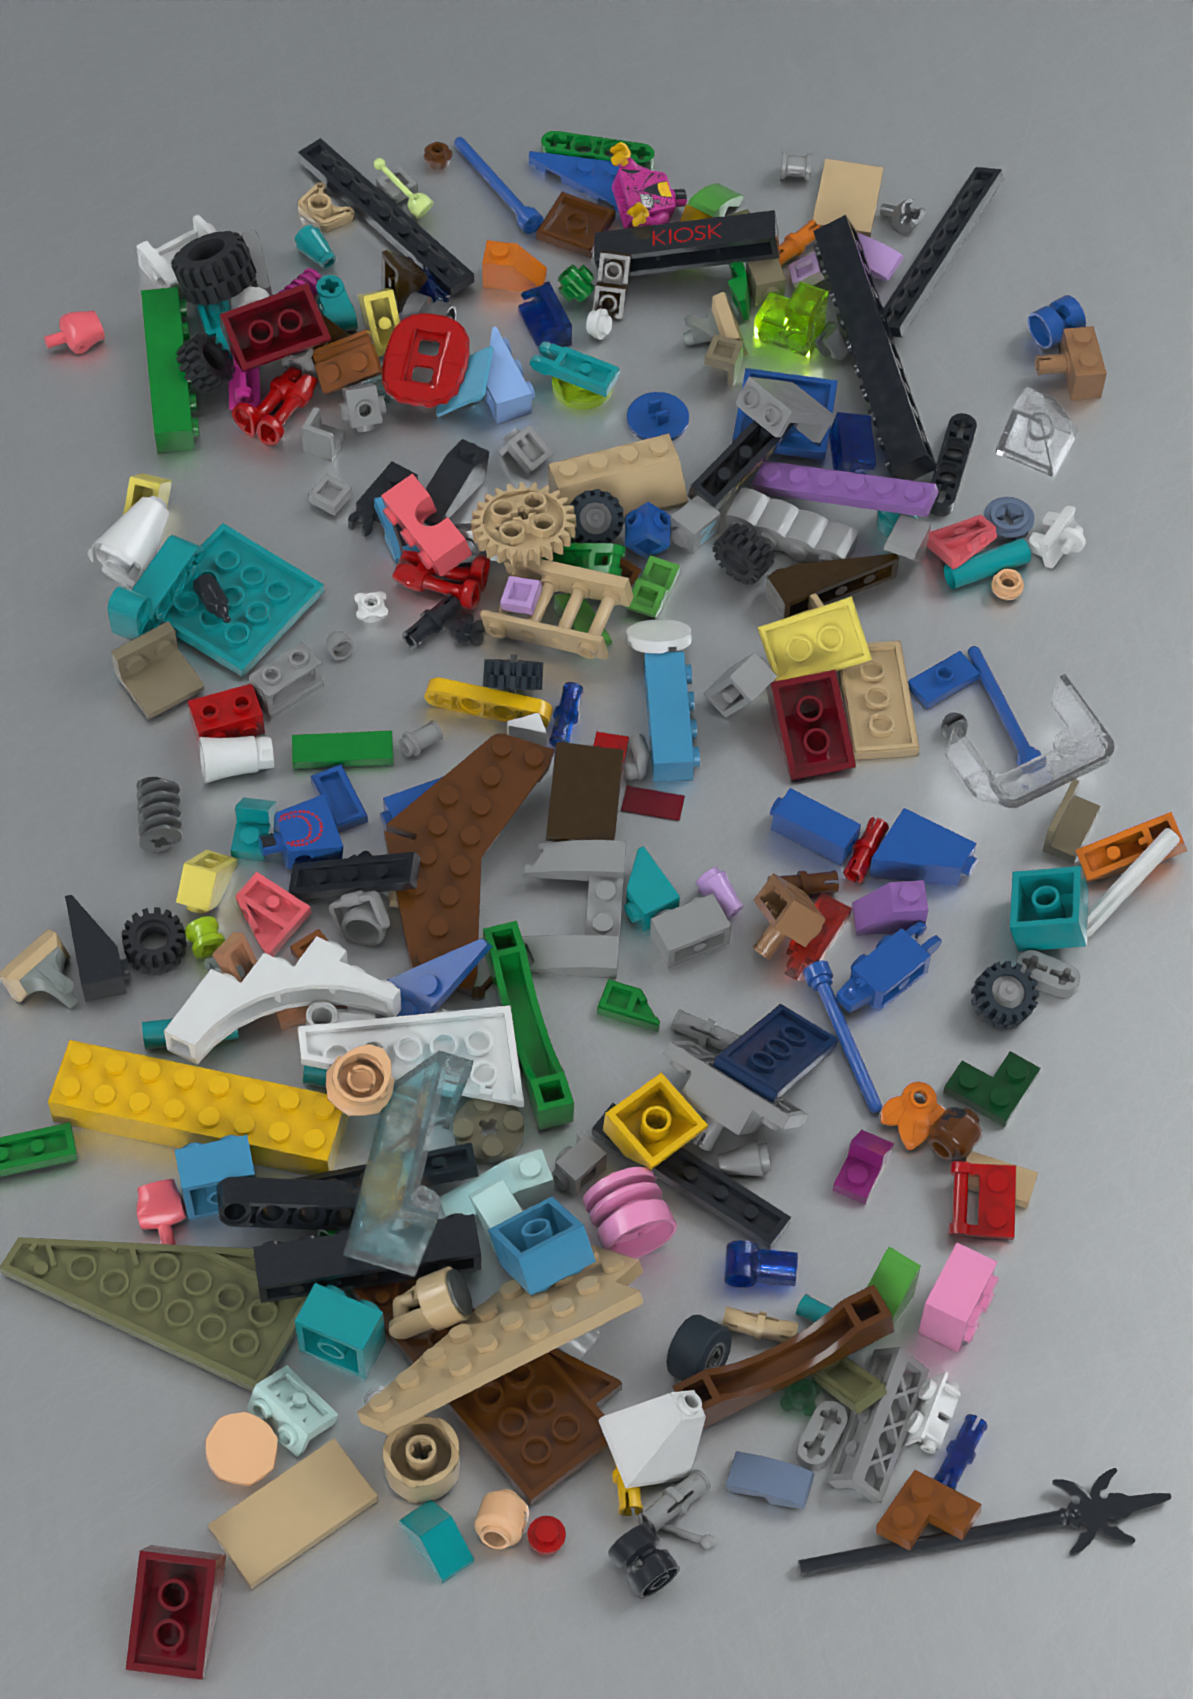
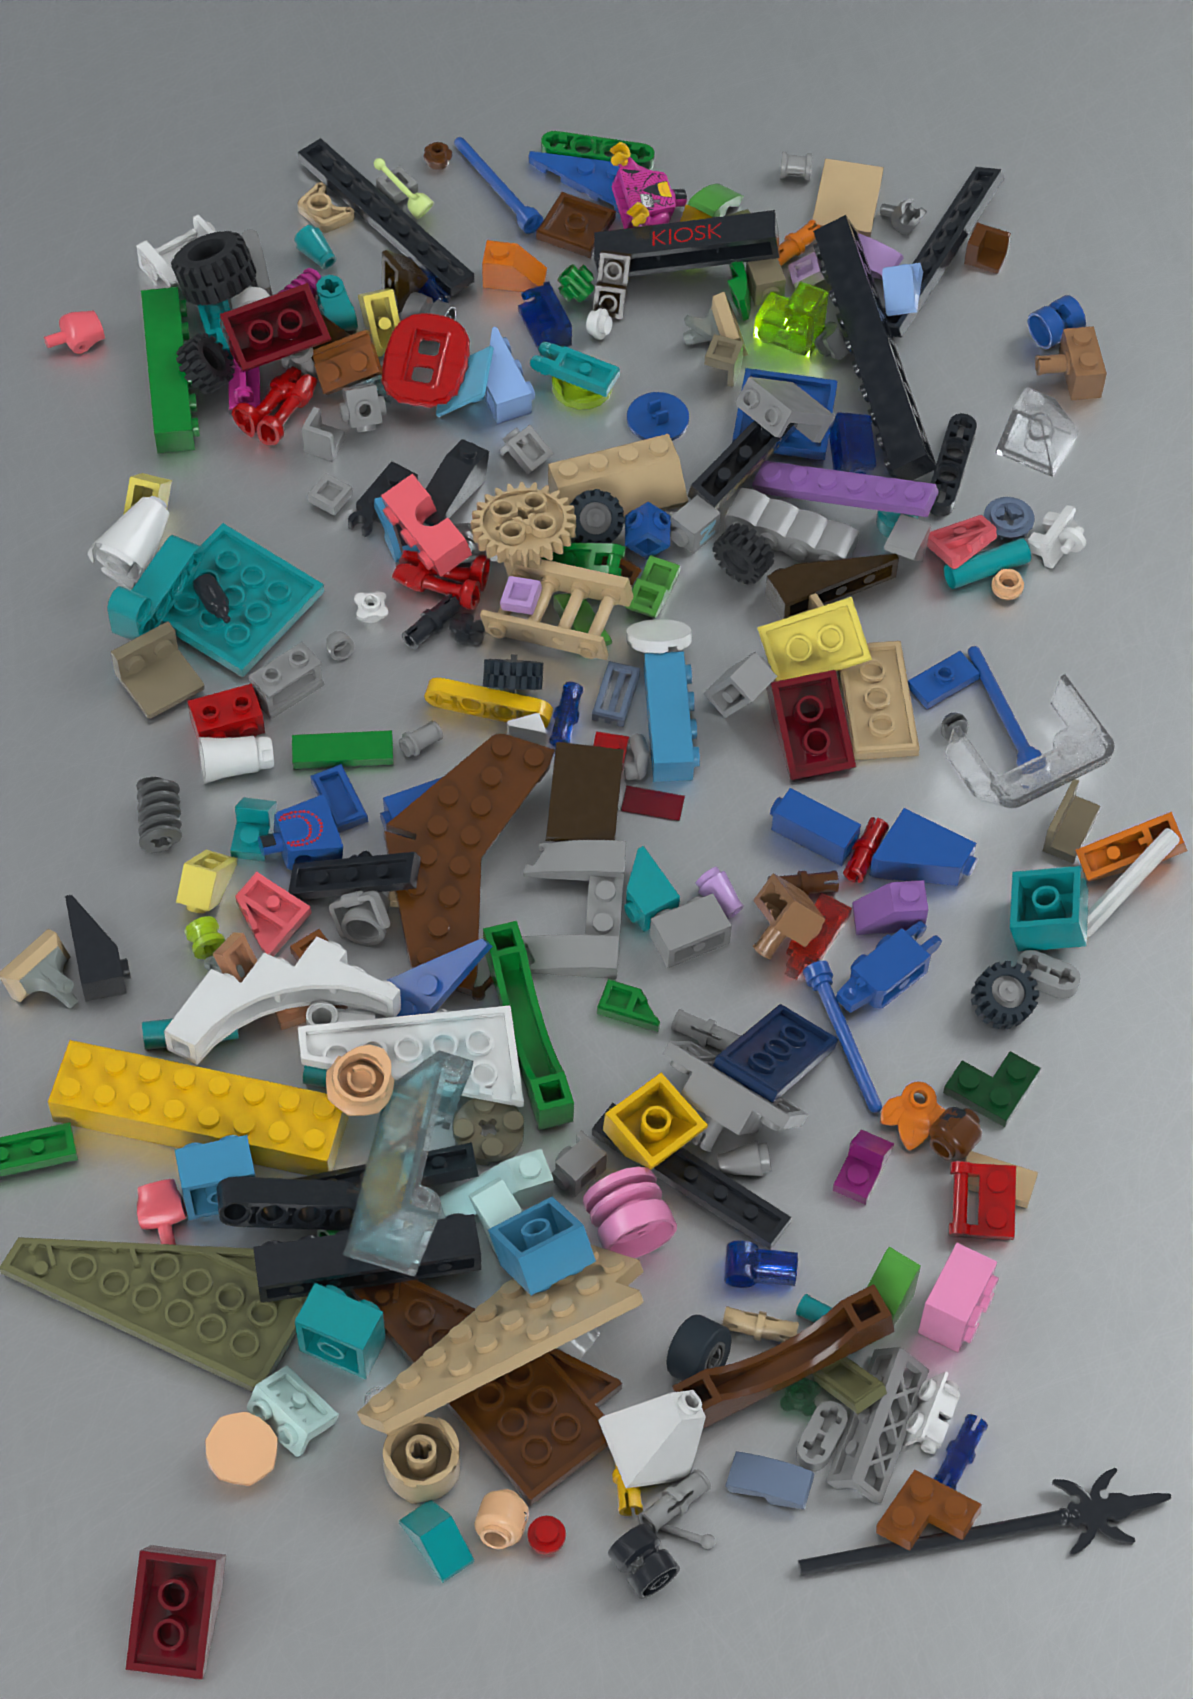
black tyre [121,907,187,975] -> none
tan tile [207,1438,378,1589] -> none
tan piece [388,1267,473,1339] -> none
none -> sand blue tile [592,661,641,727]
none -> light blue slope [882,263,923,316]
none -> reddish brown panel [964,222,1011,274]

